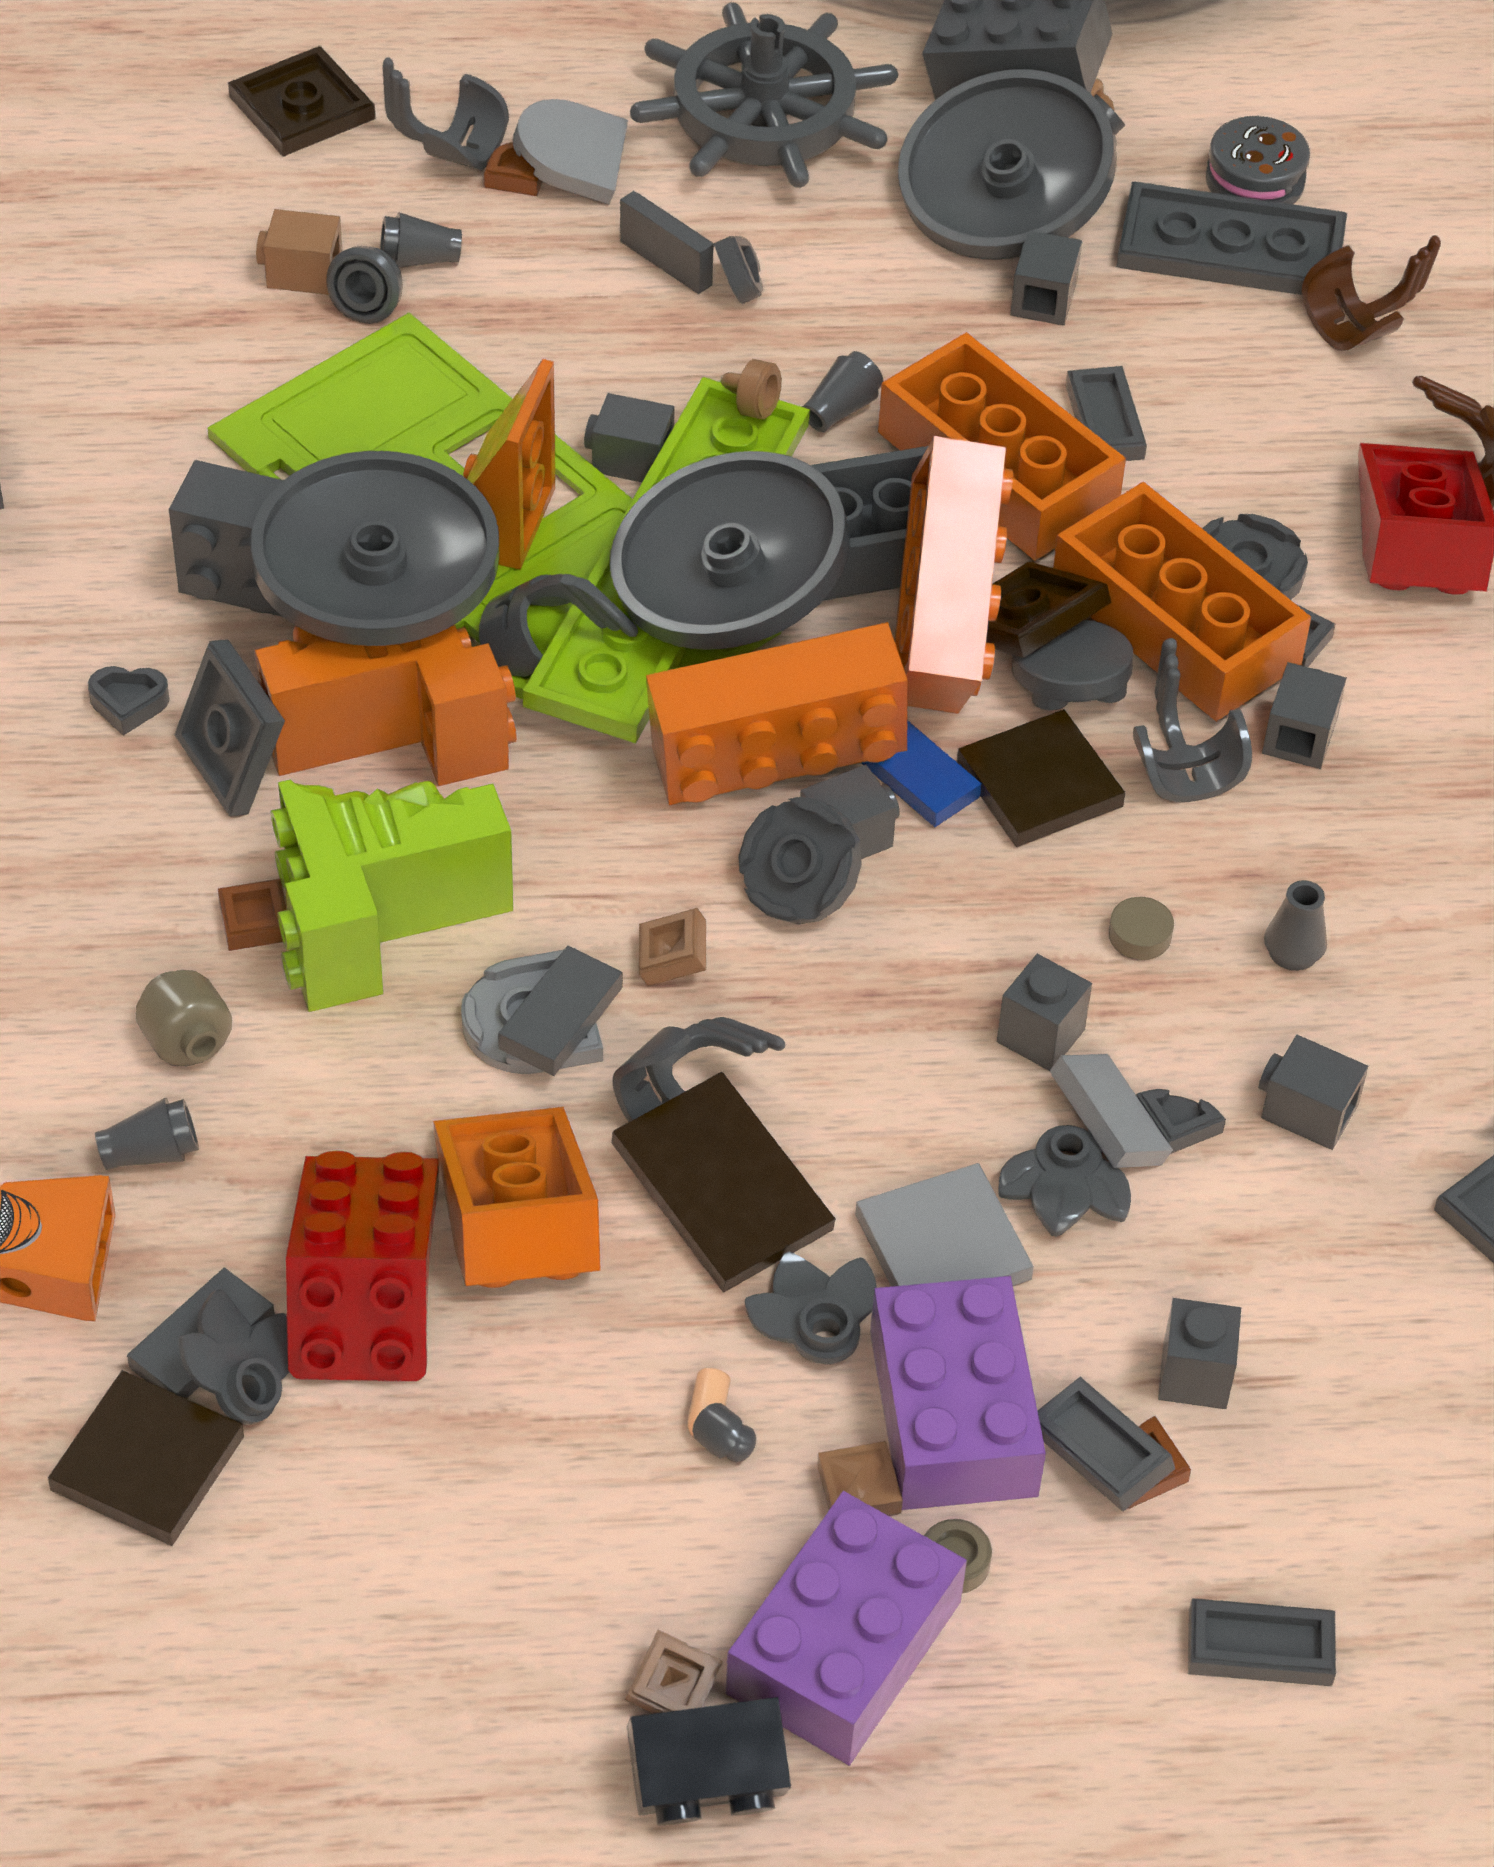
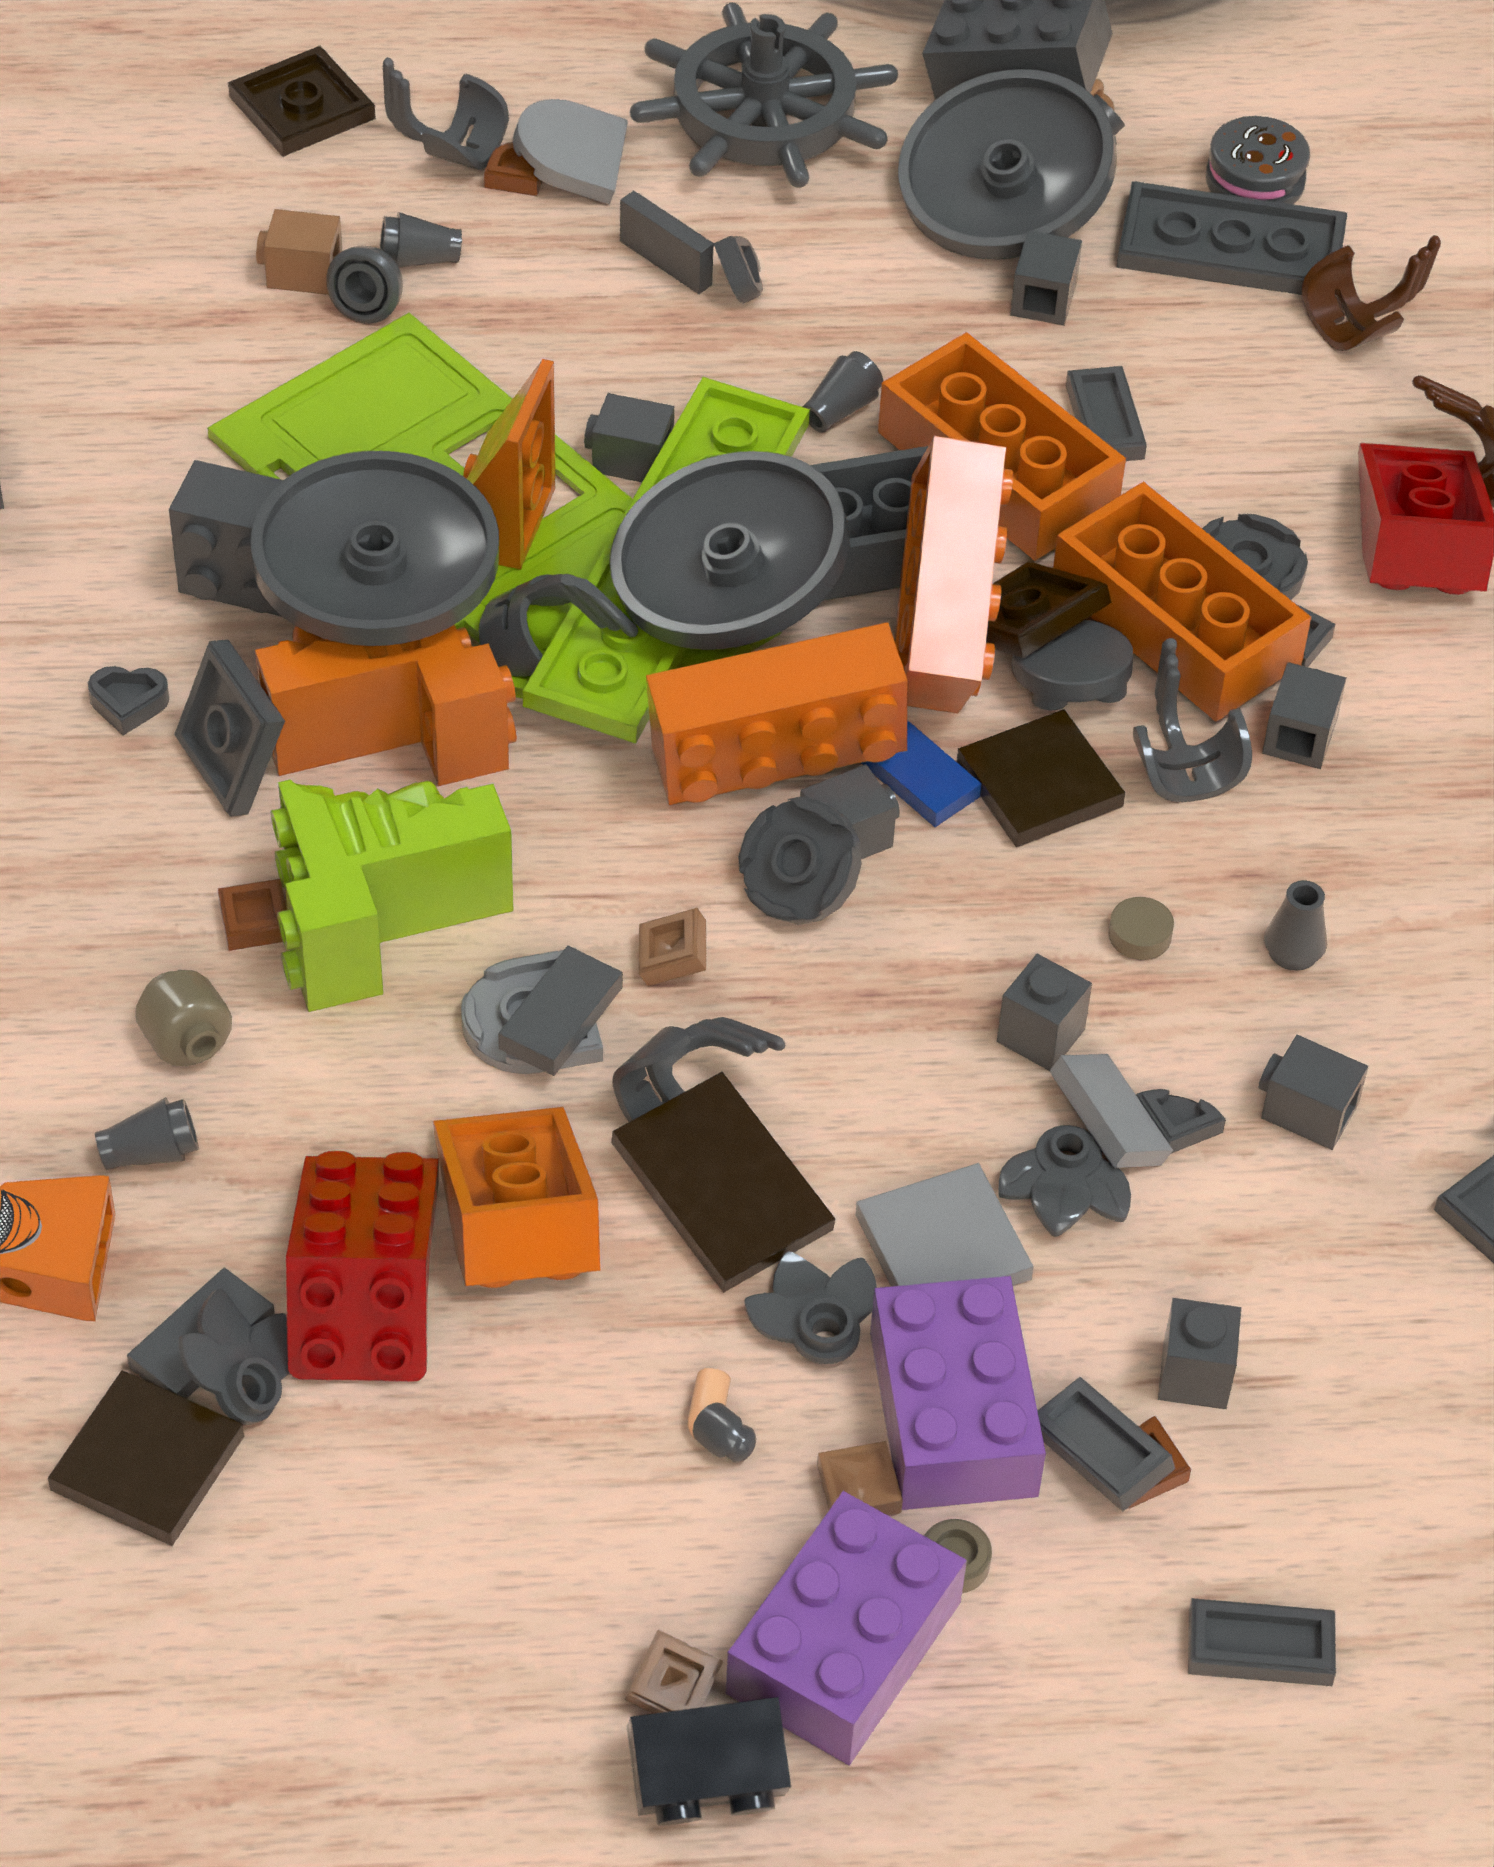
medium nougat tile [720,359,782,420] -> none

